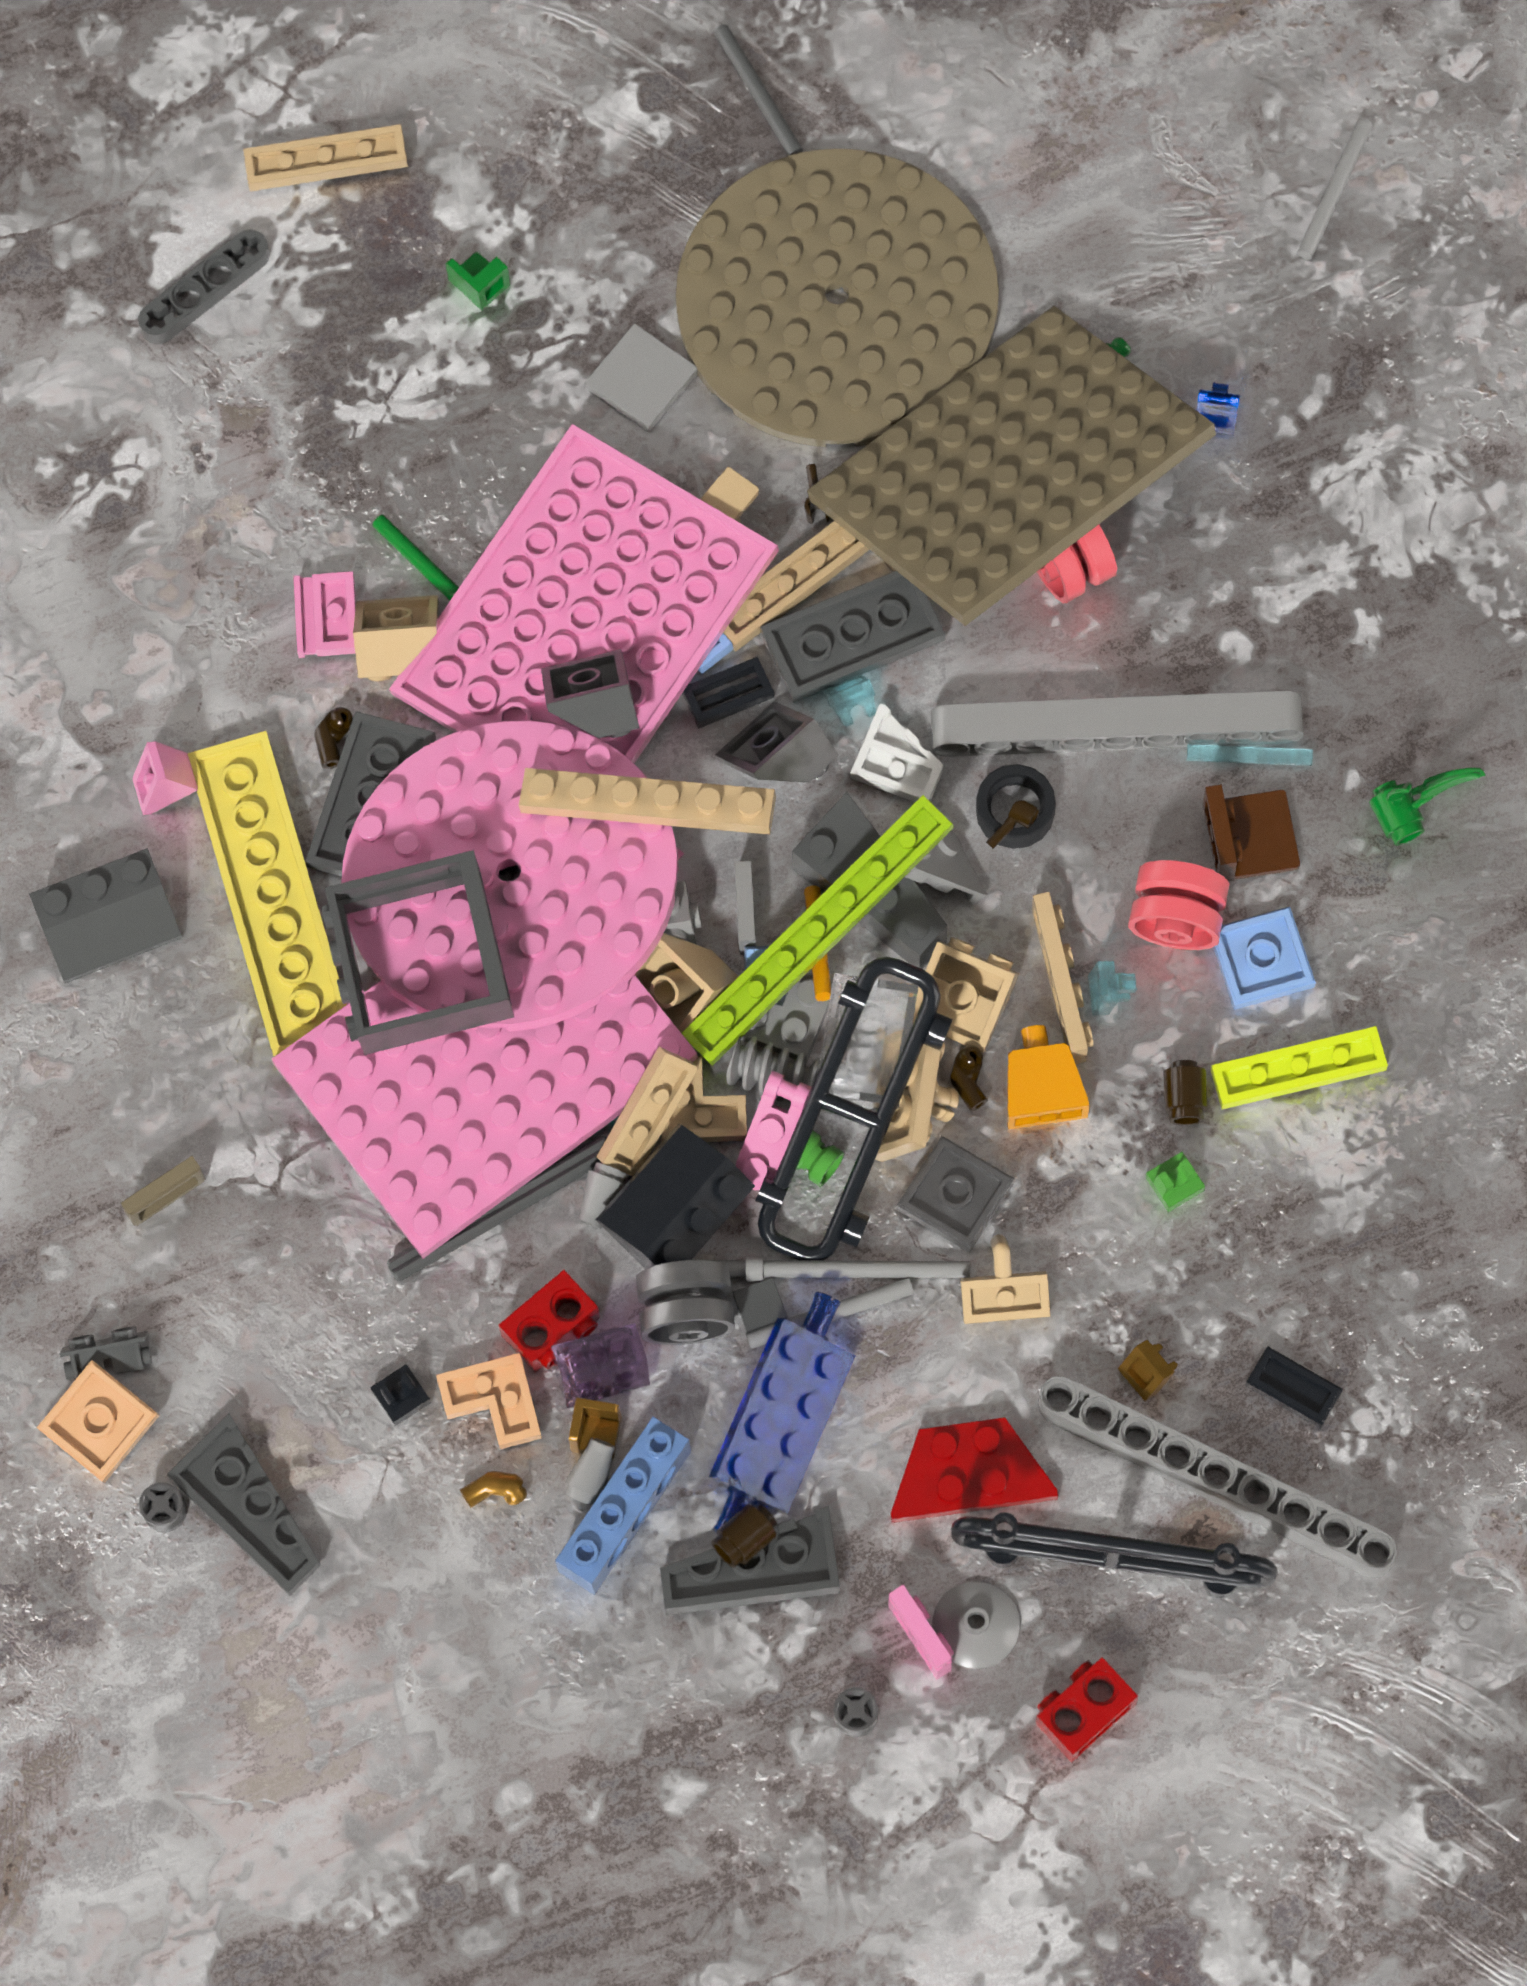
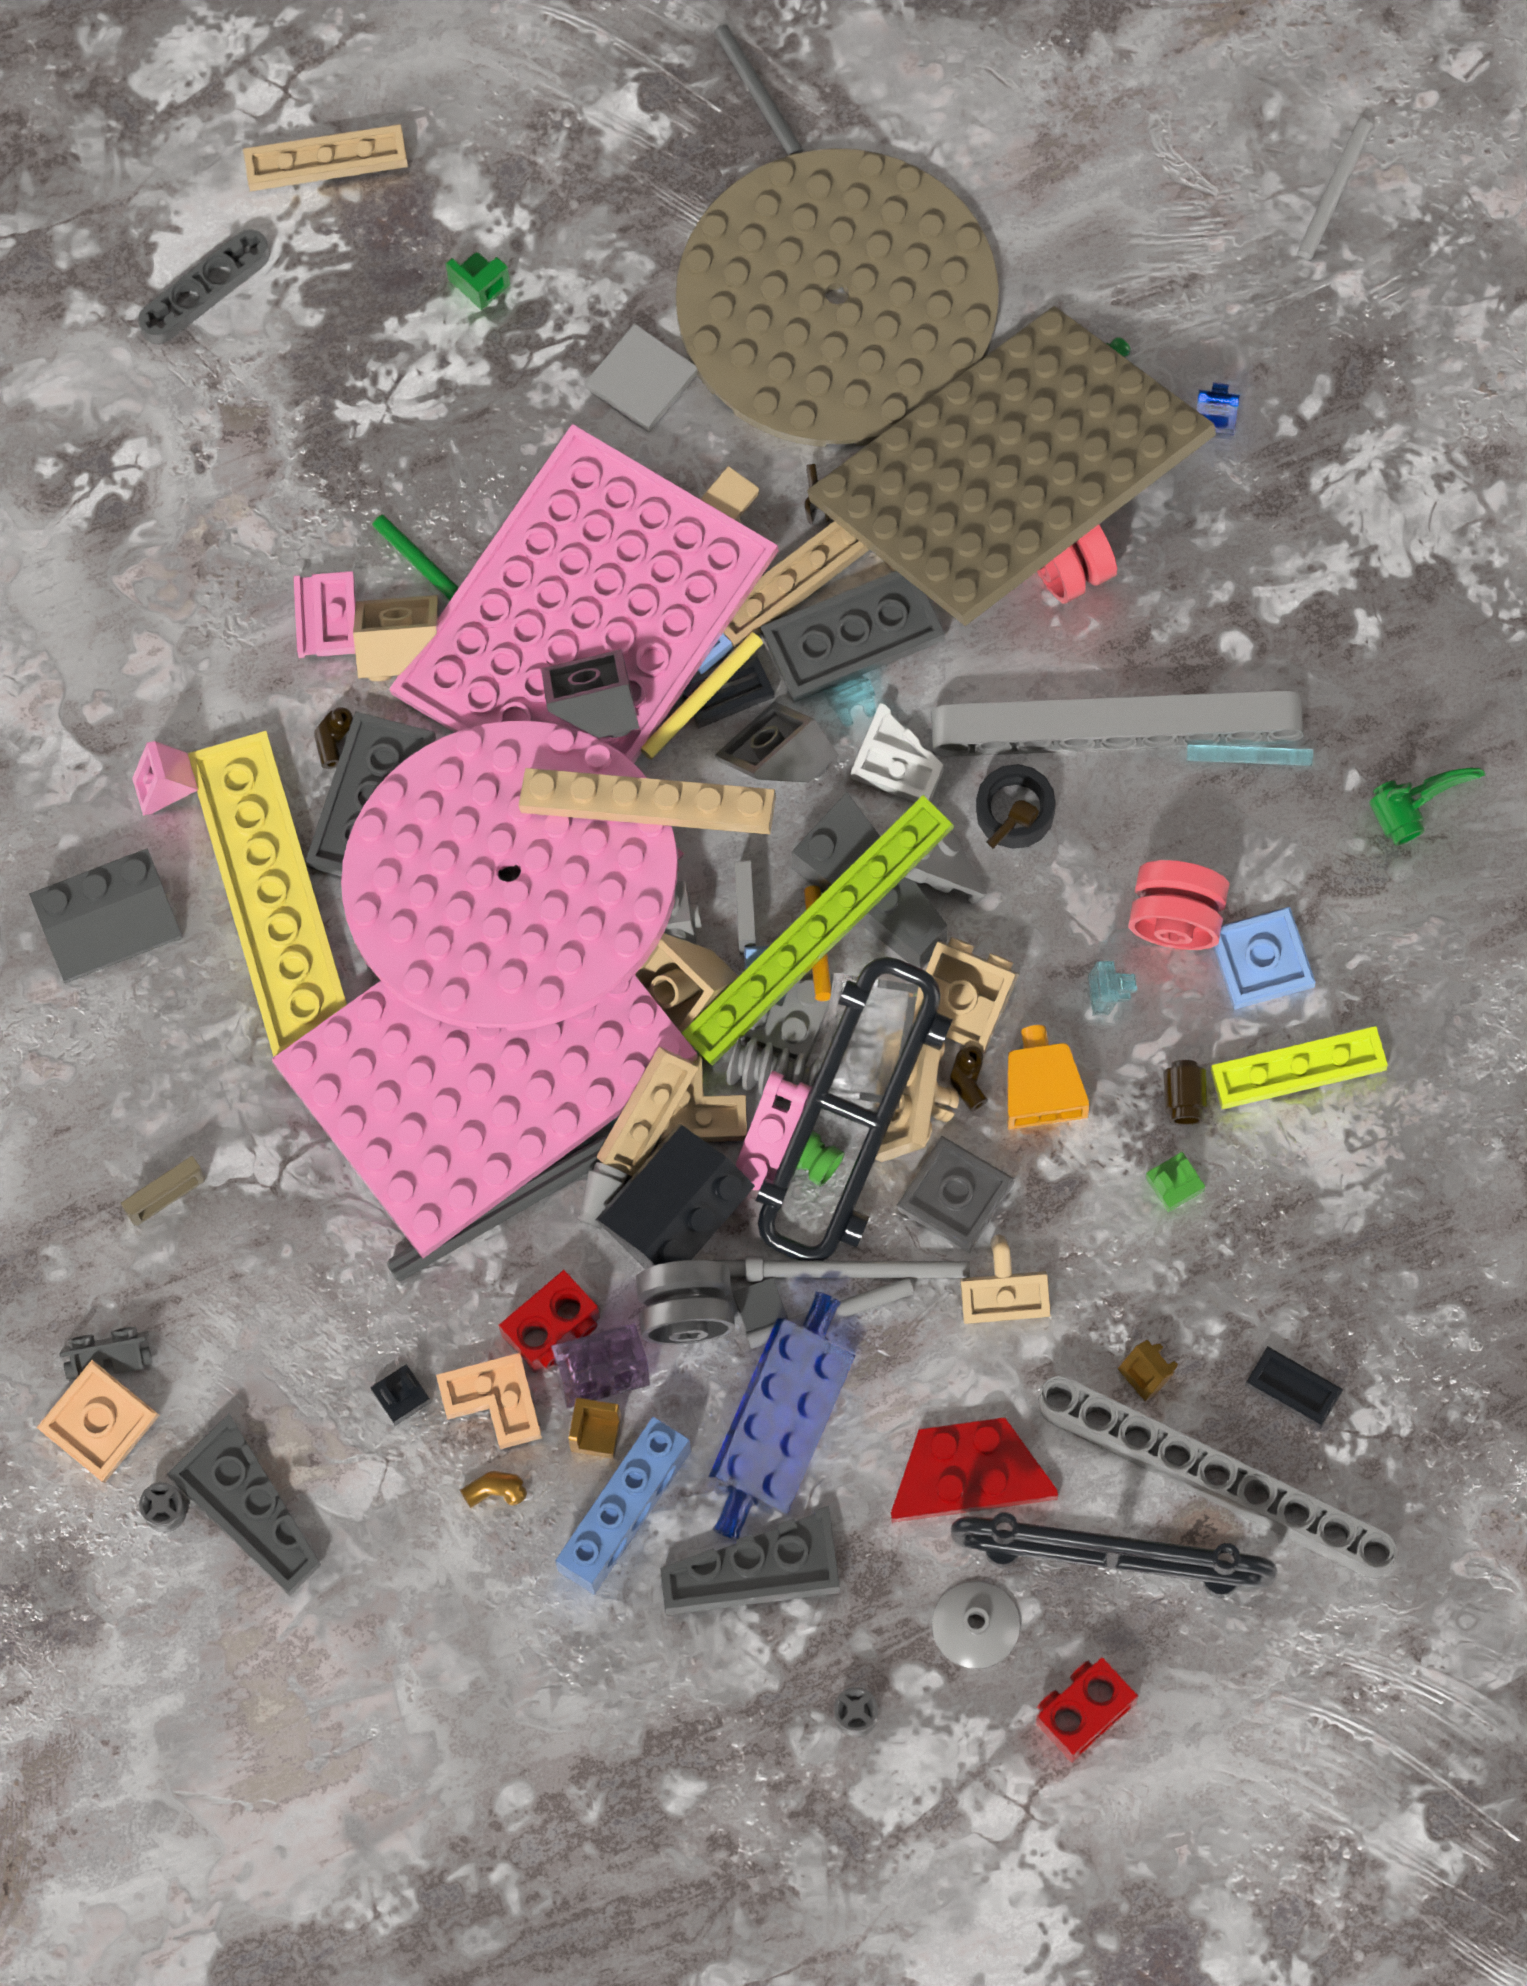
dark grey window [322,850,514,1055] -> none
light grey cone [565,1437,615,1505] -> none
dark brown brick [711,1503,777,1568] -> none
bright pink plate [888,1585,954,1680] -> none
tan plate [1032,892,1093,1064] -> none
reddish brown bracket [1202,784,1300,881] -> none
none -> light yellow bar [641,632,763,760]

